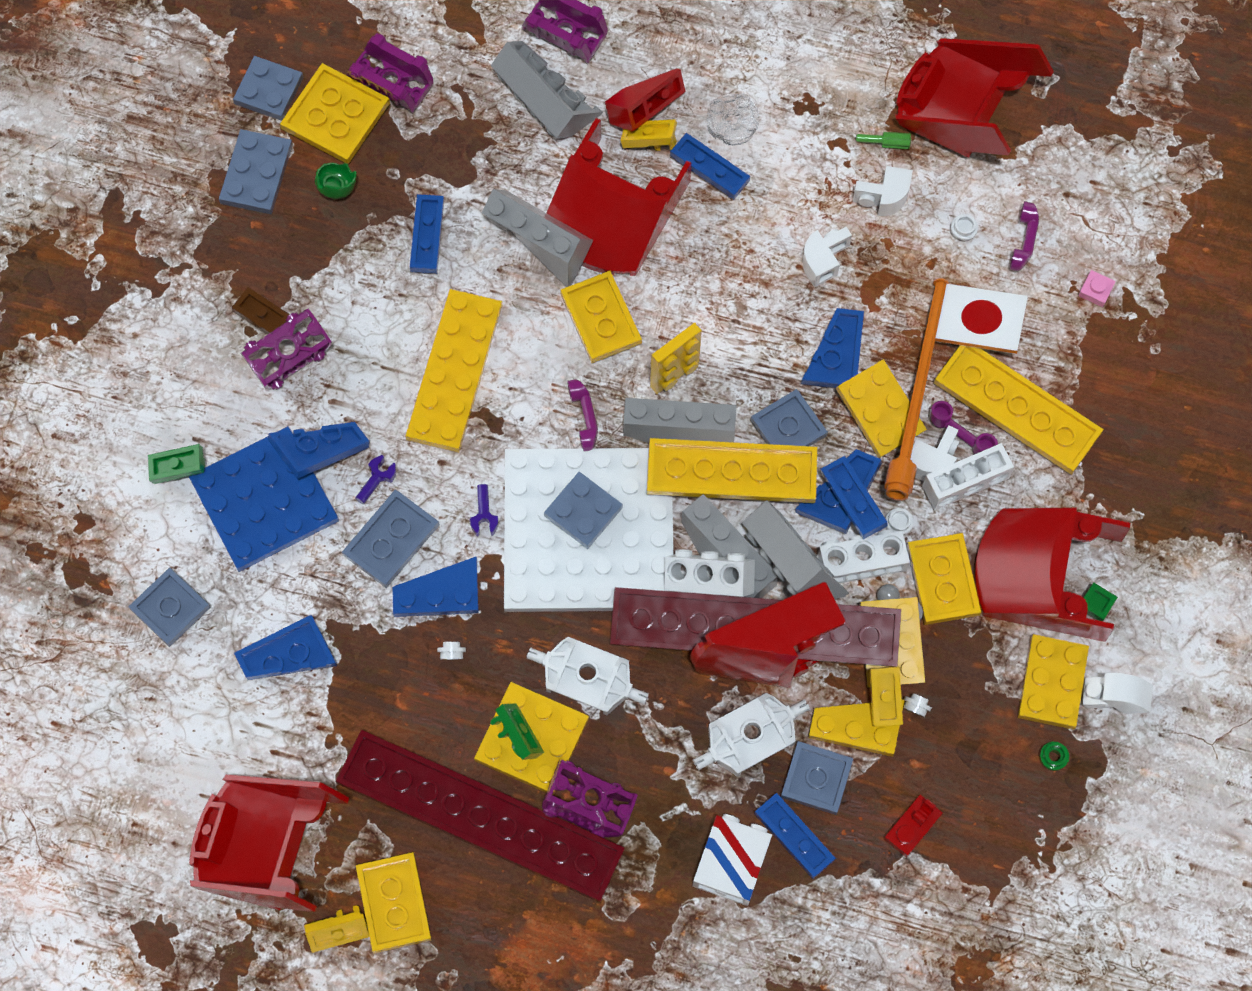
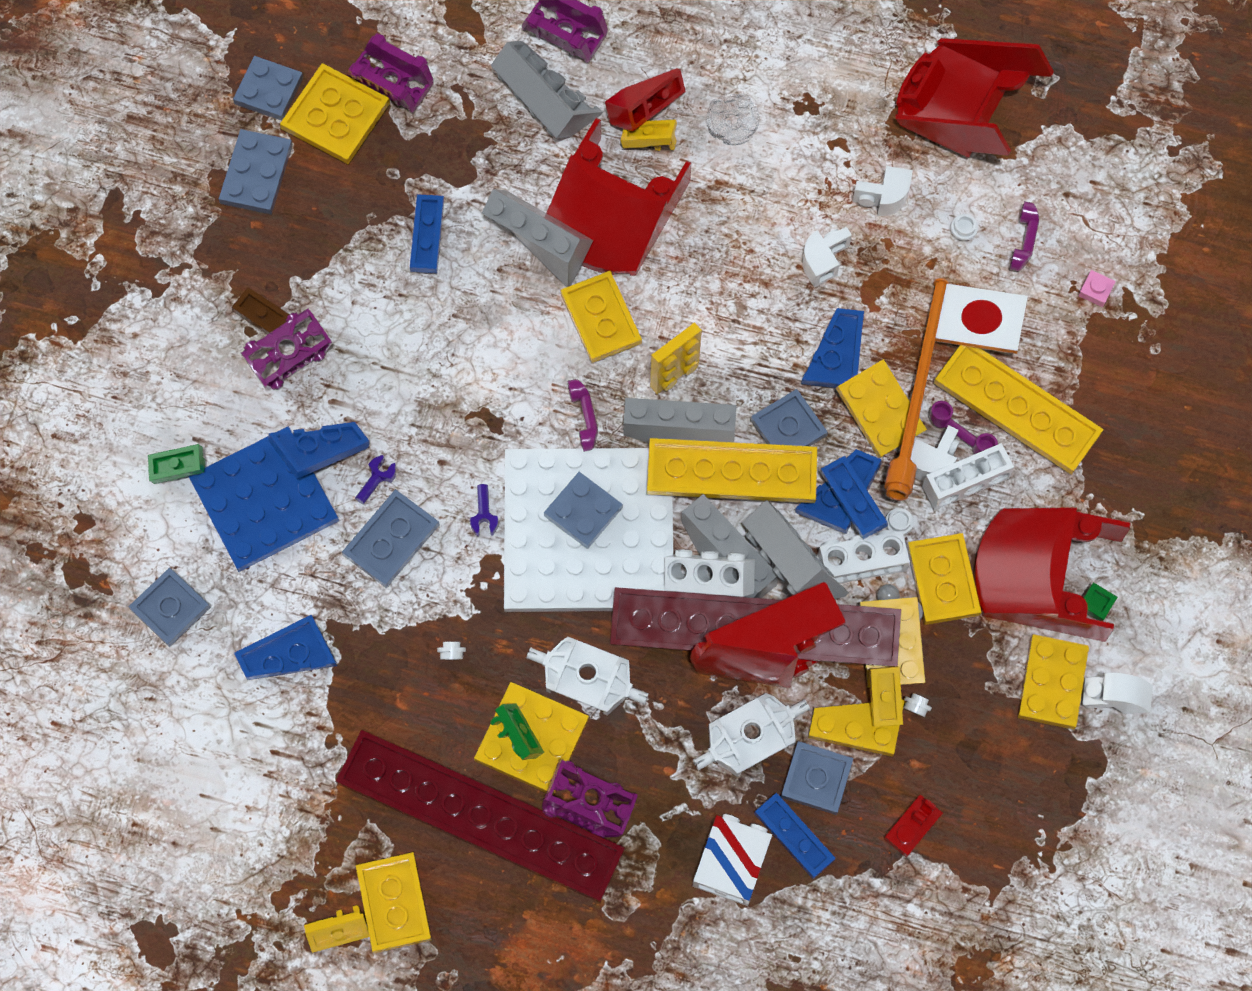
red windscreen [189,774,349,912] -> none
green hair [315,162,357,200] -> none
blue wing [392,556,479,617] -> none
yellow plate [405,289,503,453] -> none
blue plate [670,133,750,200] -> none
bright green axle [856,132,911,149] -> none
green plate [1040,742,1069,771] -> none

